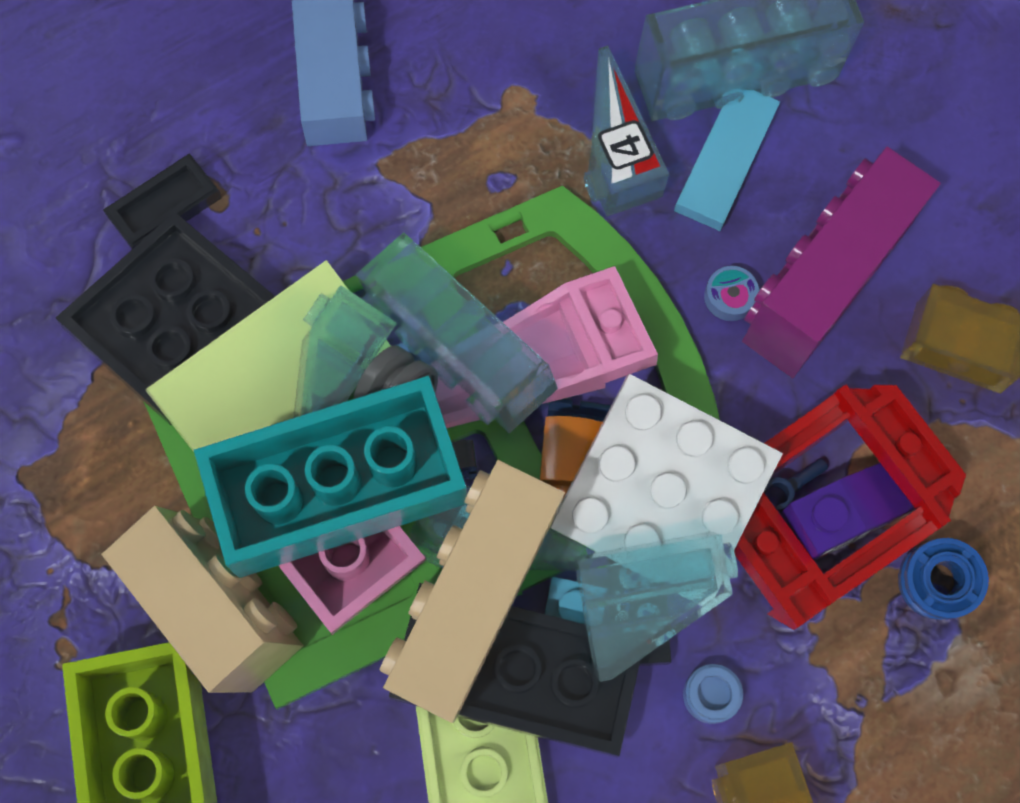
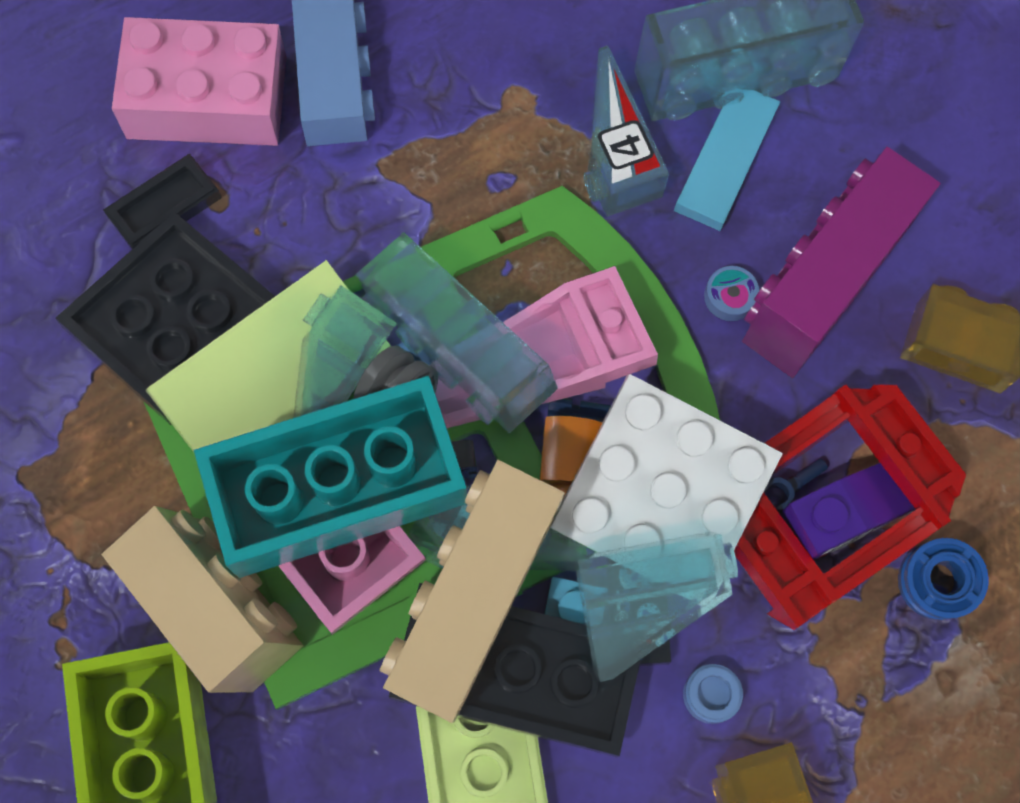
none -> bright pink brick [112,17,287,146]

